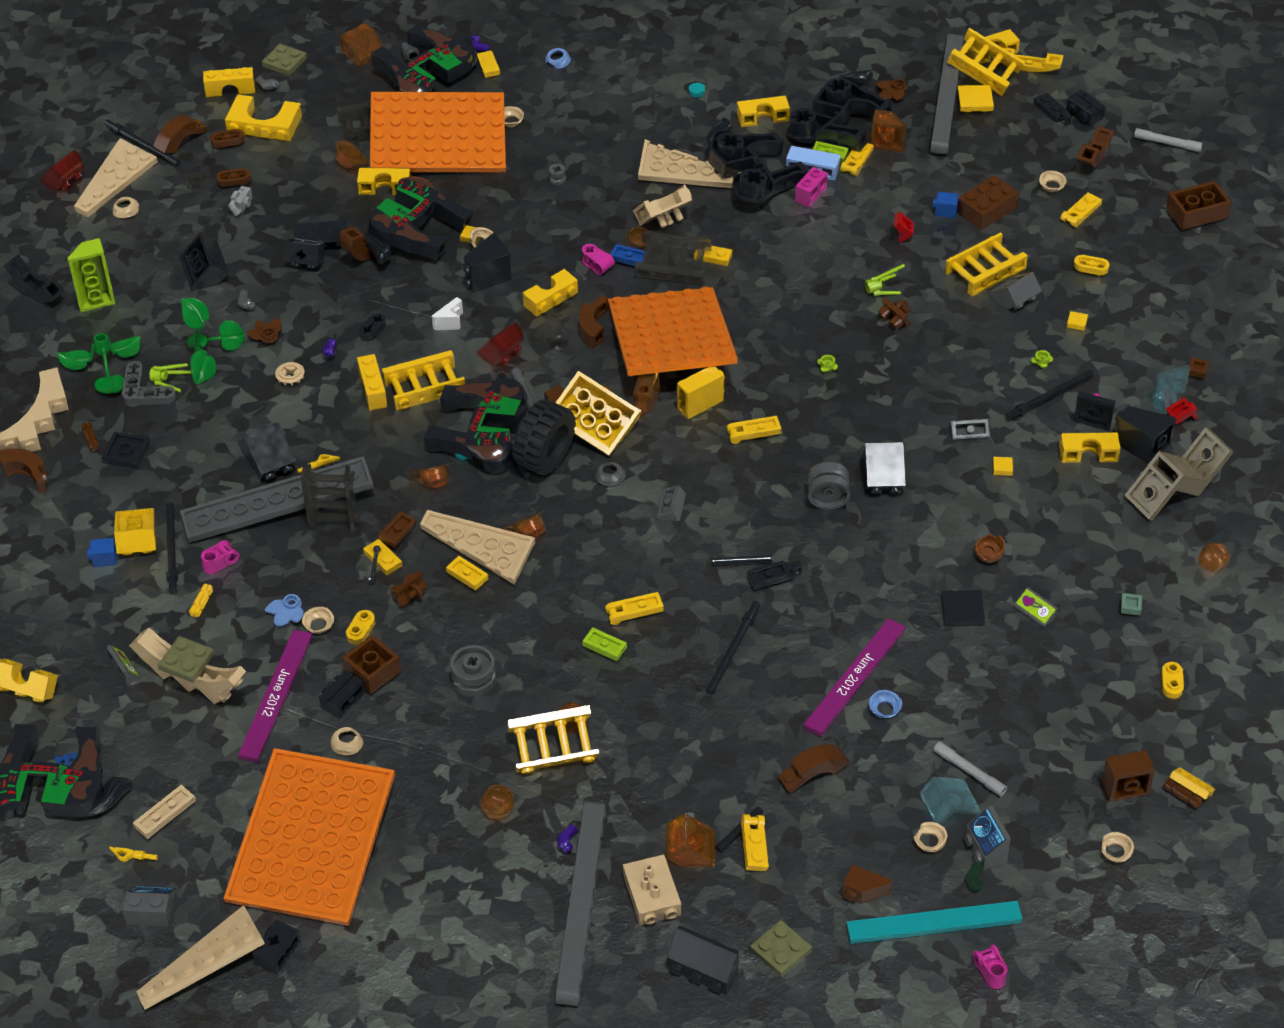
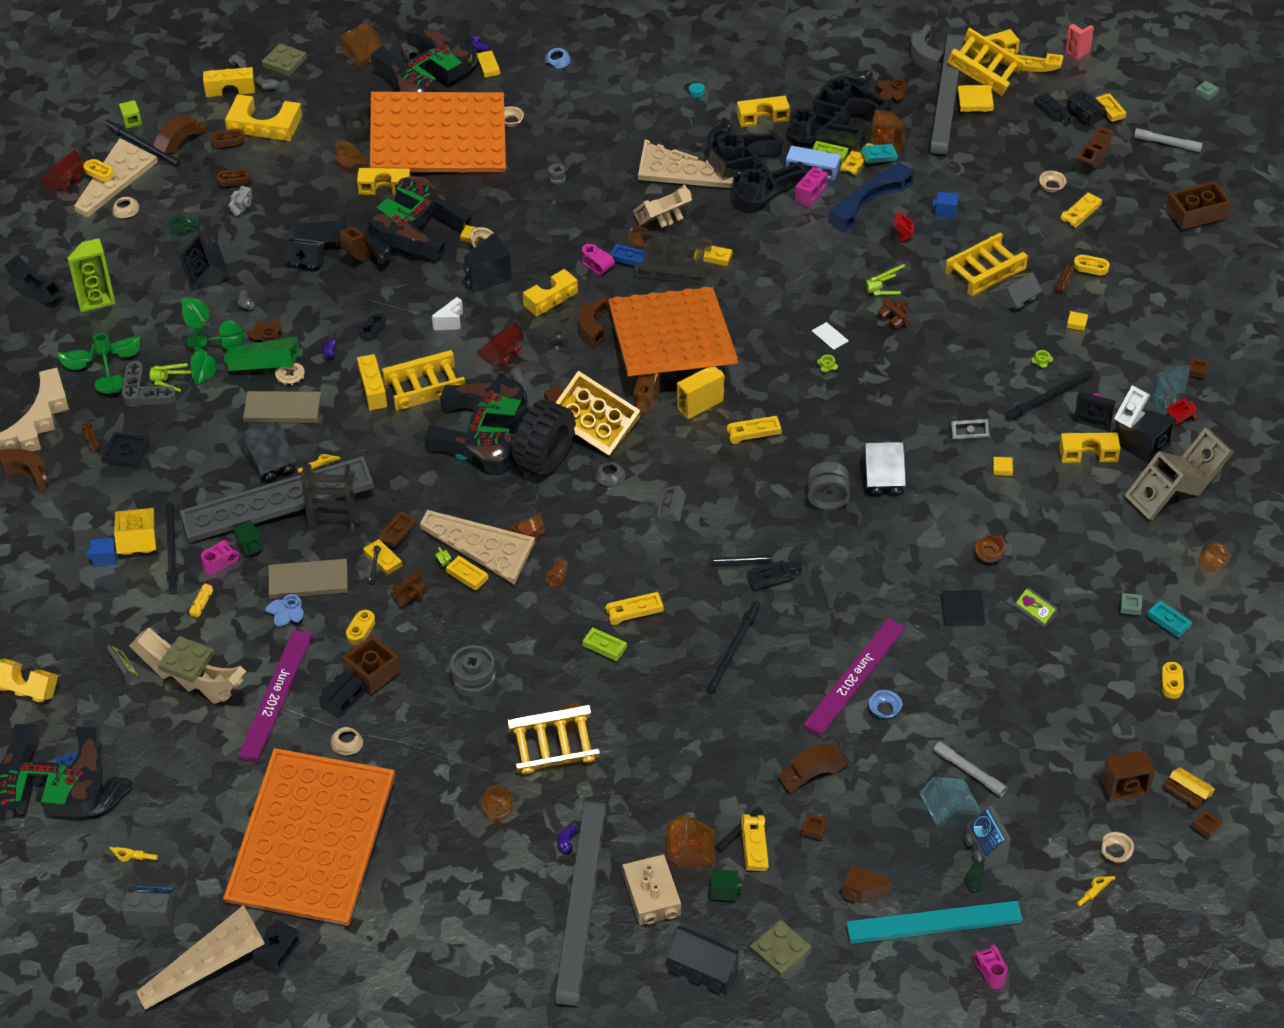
tan plate [133,785,196,839] -> none
tan piece [302,607,334,634] -> none
clear orange piece [408,464,451,488] -> none
tan piece [914,822,947,853] -> none
reddish brown brick [956,175,1019,230] -> none
none -> yellow plate [84,159,114,182]
none -> lime brick [119,100,142,129]
none -> clear green plate [168,216,200,234]
none -> green slope [224,337,300,371]
none -> dark grey arm [229,54,248,68]
none -> dark green brick [234,521,263,556]
none -> dark tan tile [243,391,321,423]
none -> dark tan tile [269,559,348,599]
none -> lime plate [435,547,452,567]
none -> clear orange cone [546,559,568,587]
none -> dark green brick [711,869,742,901]
none -> reddish brown plate [801,813,828,840]
none -> white sticker [812,322,848,349]
none -> dark blue arch [829,162,914,233]
none -> teal plate [861,144,898,163]
none -> dark grey arch [910,24,944,73]
none -> reddish brown axle [1055,265,1074,293]
none -> coral panel [1065,24,1094,60]
none -> yellow hand [1076,876,1115,907]
none -> yellow plate [1095,93,1126,122]
none -> white slope [1114,385,1150,428]
none -> teal plate [1147,600,1192,638]
none -> reddish brown plate [1191,809,1223,839]
none -> sand green plate [1195,81,1219,101]

